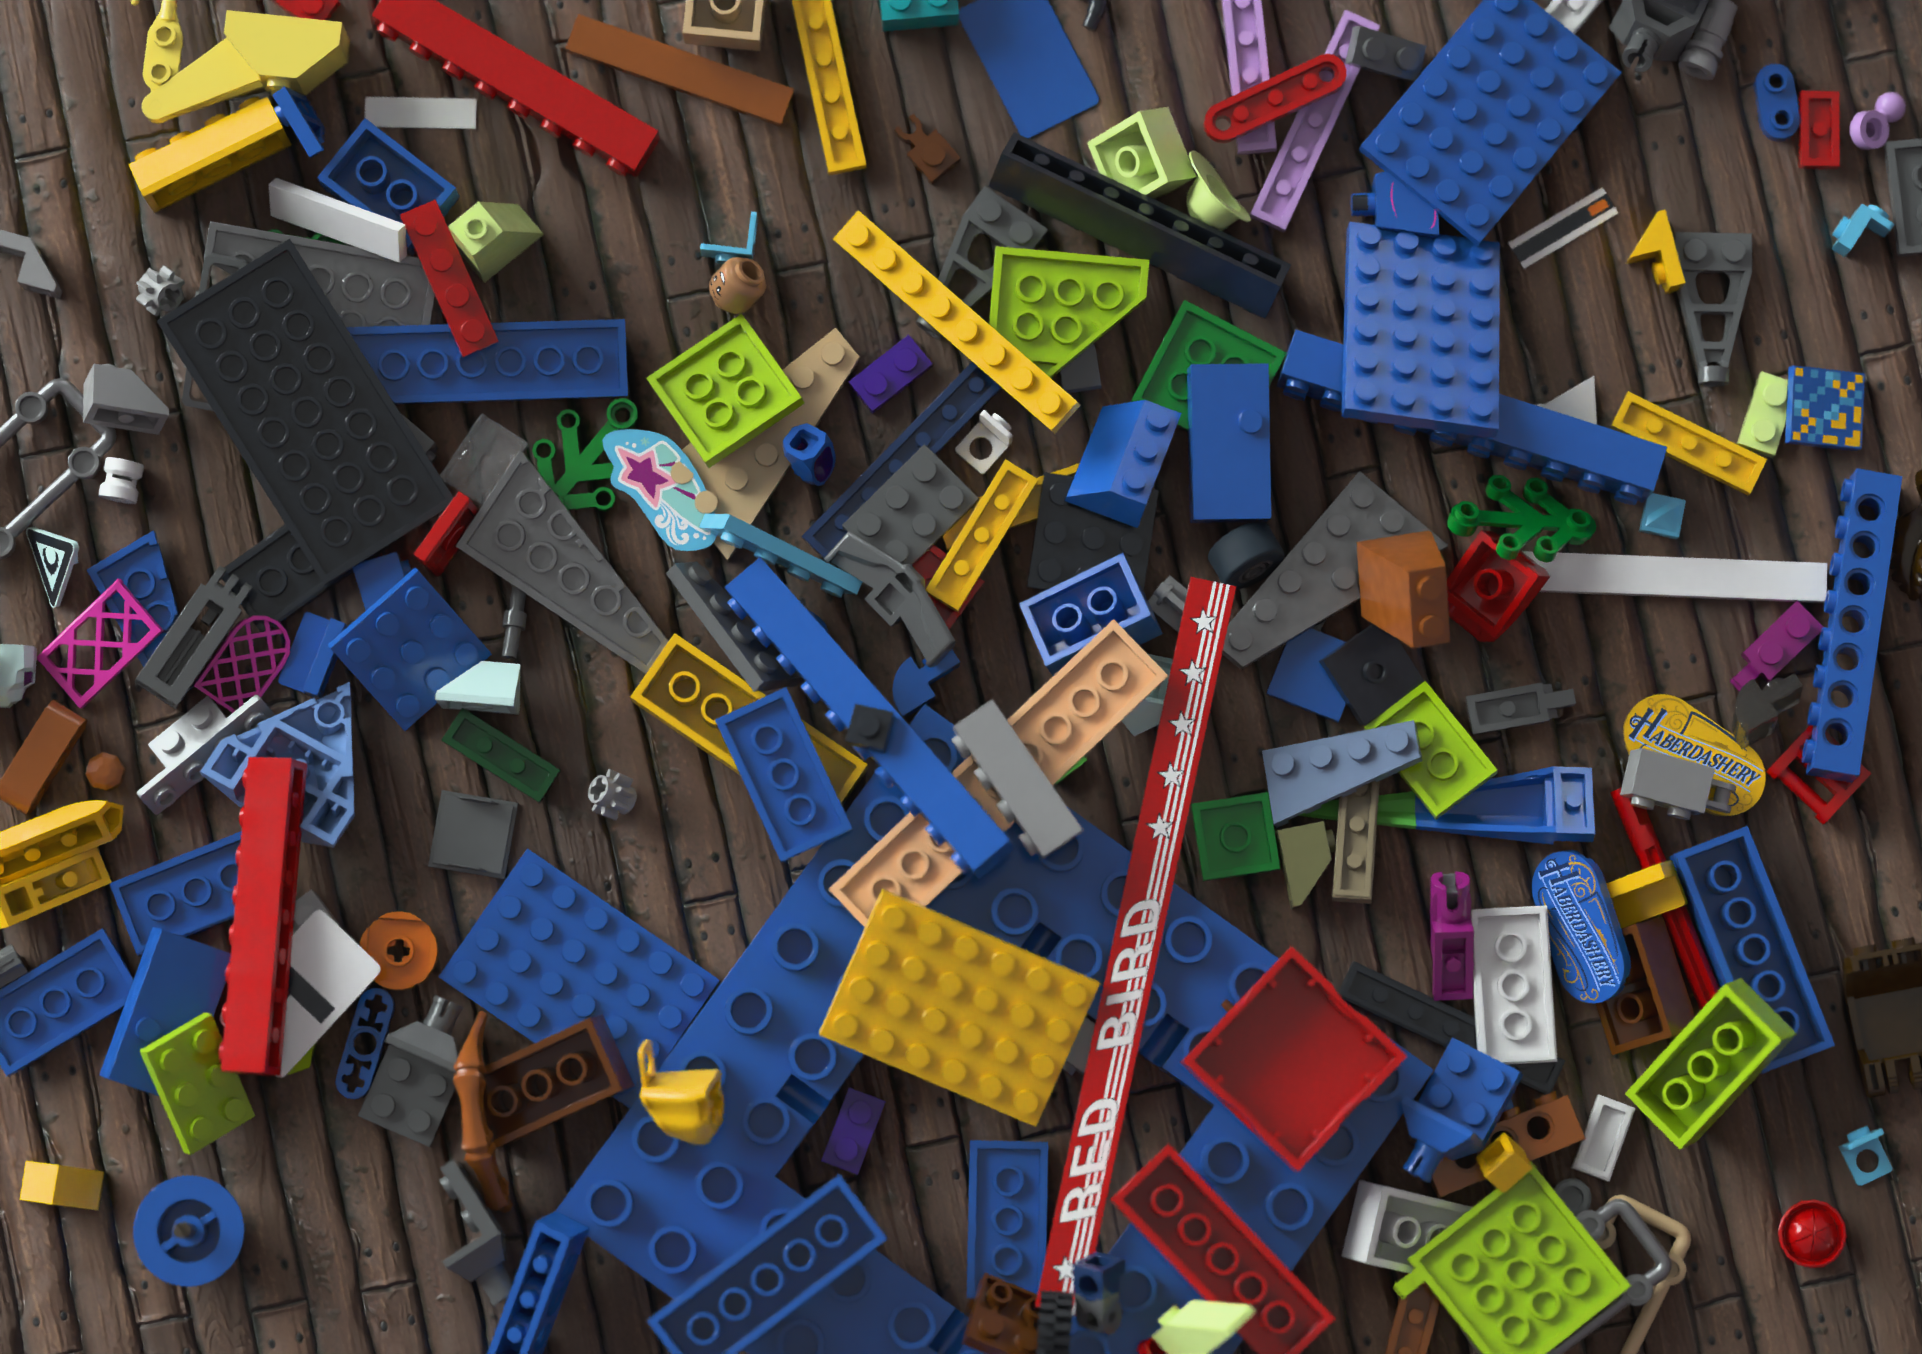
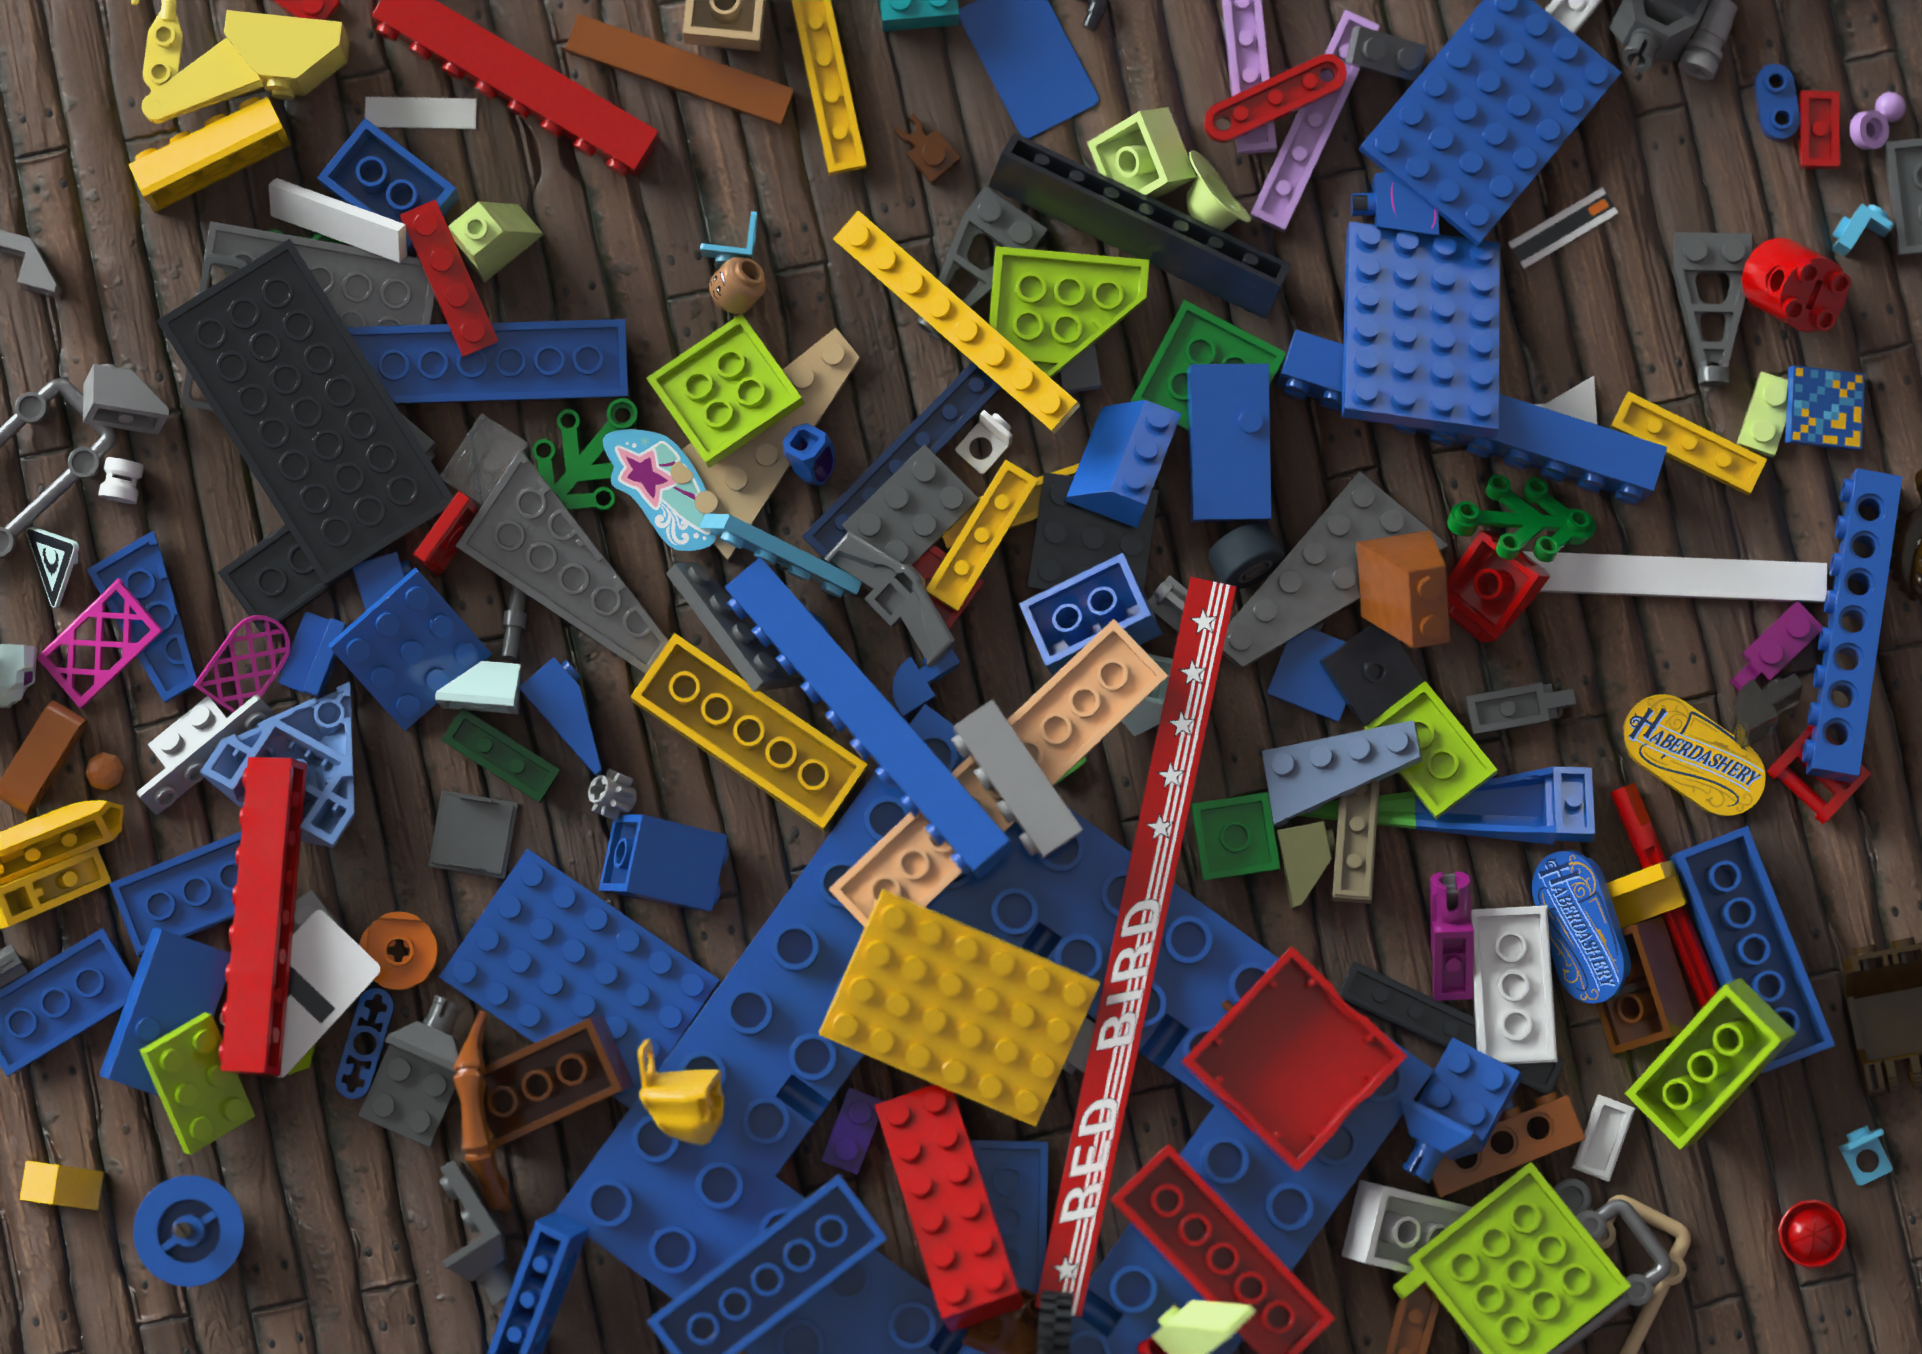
dark grey hinge [135,565,252,710] -> none
light grey gear [136,265,185,316] -> none
blue wing [272,87,325,158] -> none
blue plate [715,687,853,863] -> none
black plate [845,704,895,753] -> none
dark purple plate [849,335,933,414] -> none
leg [1073,1252,1125,1335] -> none
yellow slope [1476,1132,1533,1193] -> none
light grey brick [1620,748,1736,820] -> none
yellow slope [1626,209,1685,294] -> none
medium azure tile [1639,493,1686,539] -> none
none -> blue slope [519,657,603,777]
none -> blue slope [599,815,729,911]
none -> red brick [875,1084,1025,1333]
none -> red cylinder [1742,237,1851,332]

